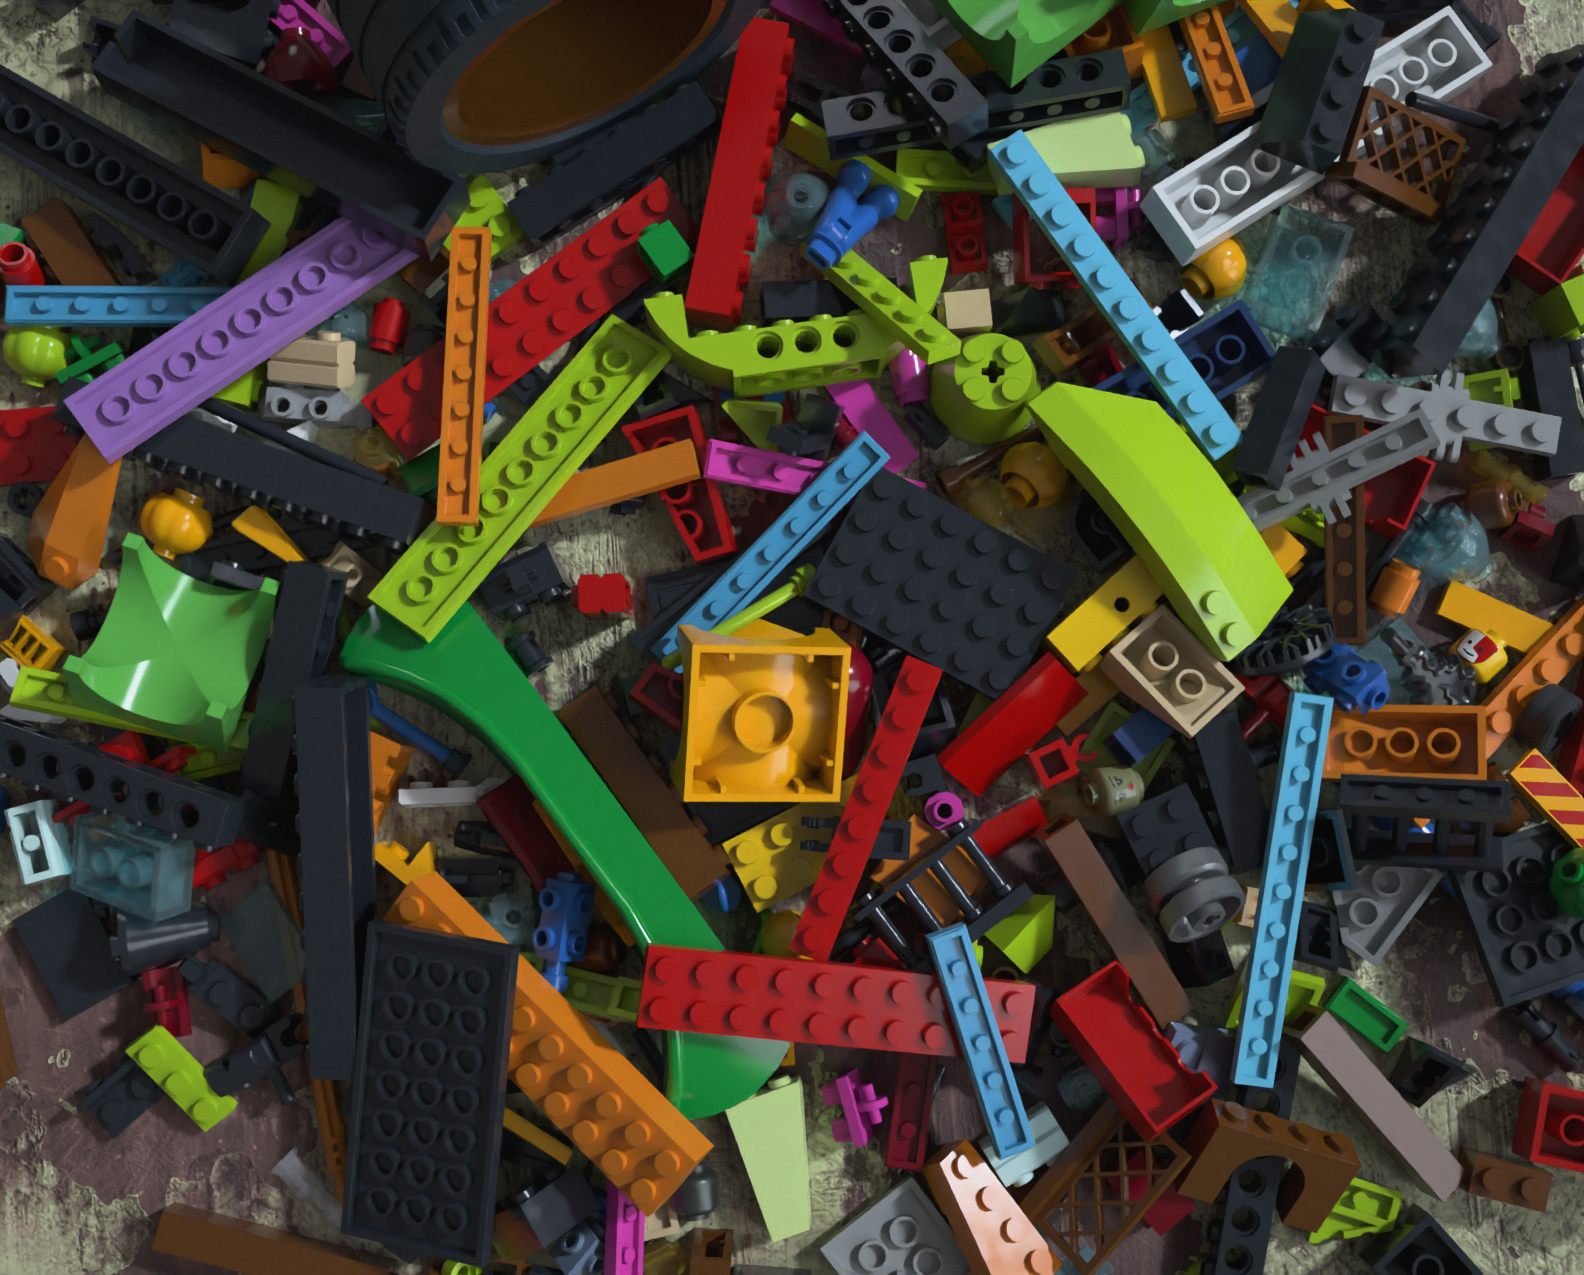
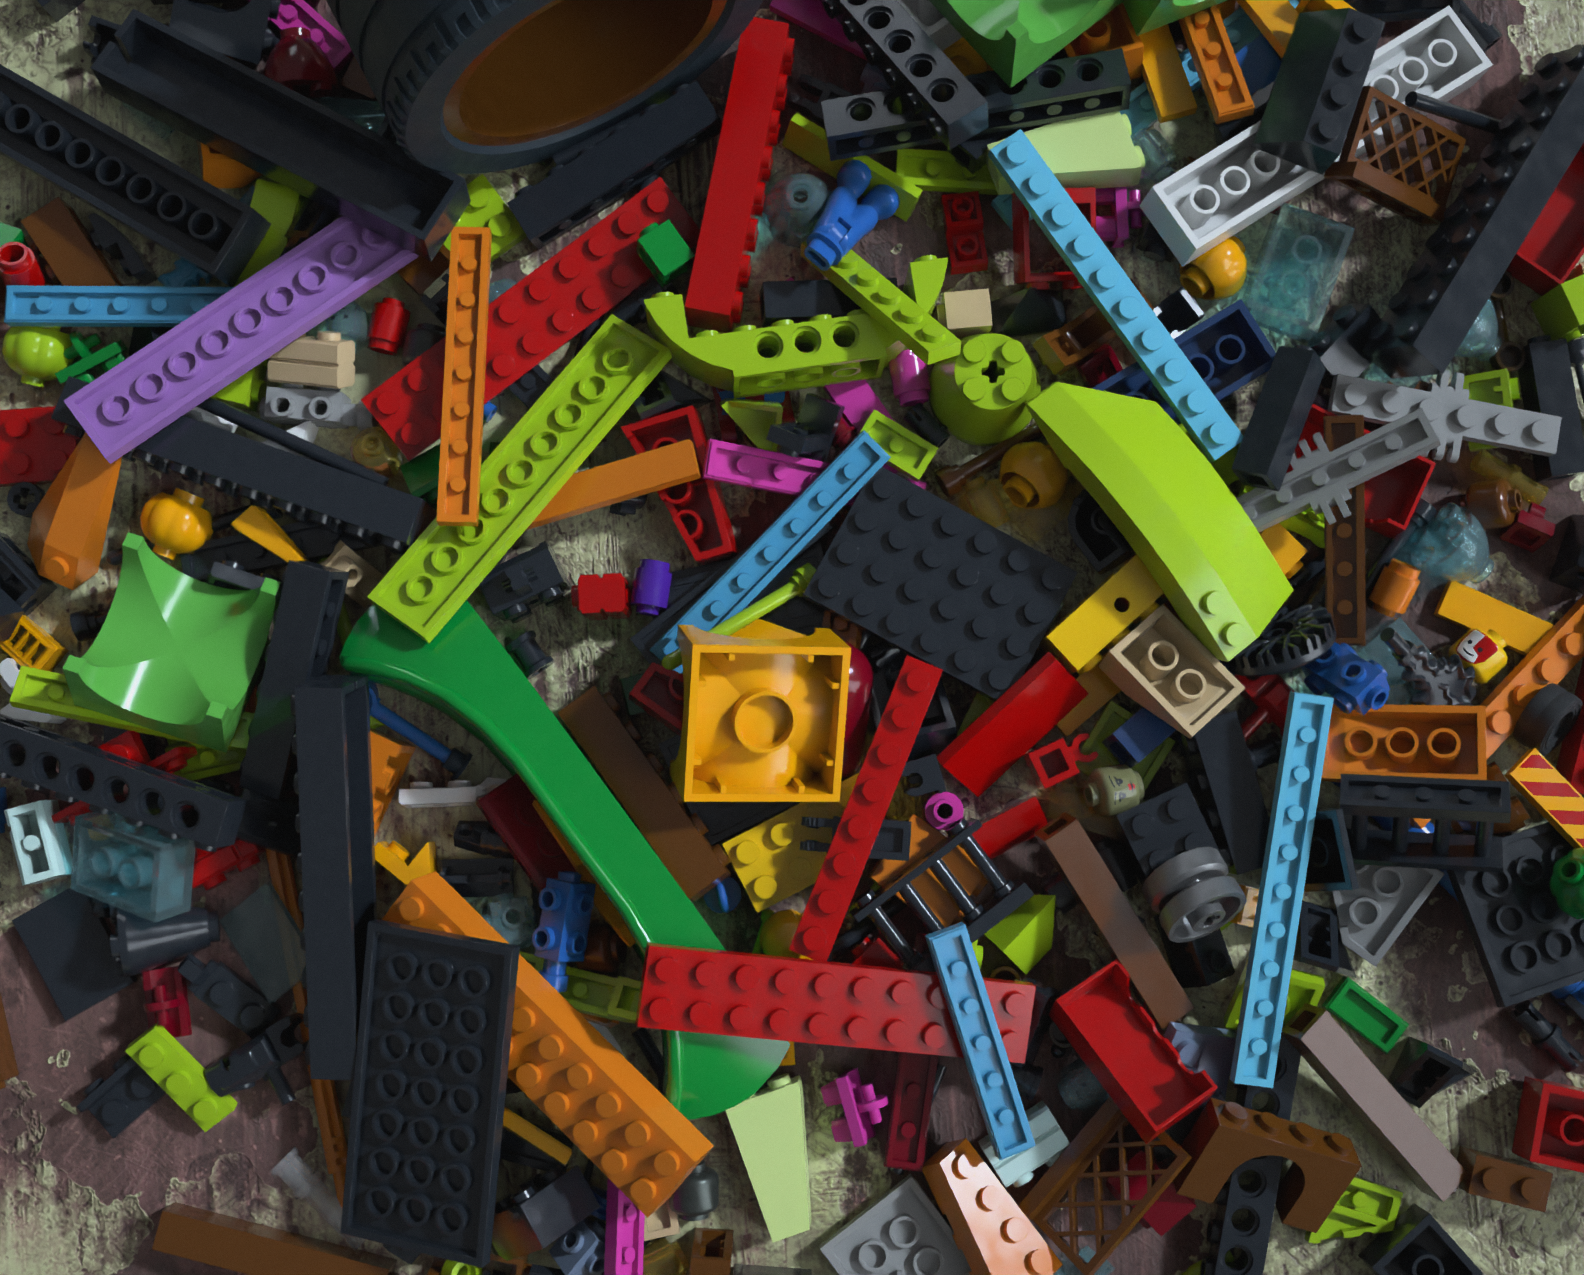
none -> dark purple brick [629,559,672,616]
none -> lime plate [860,409,938,483]

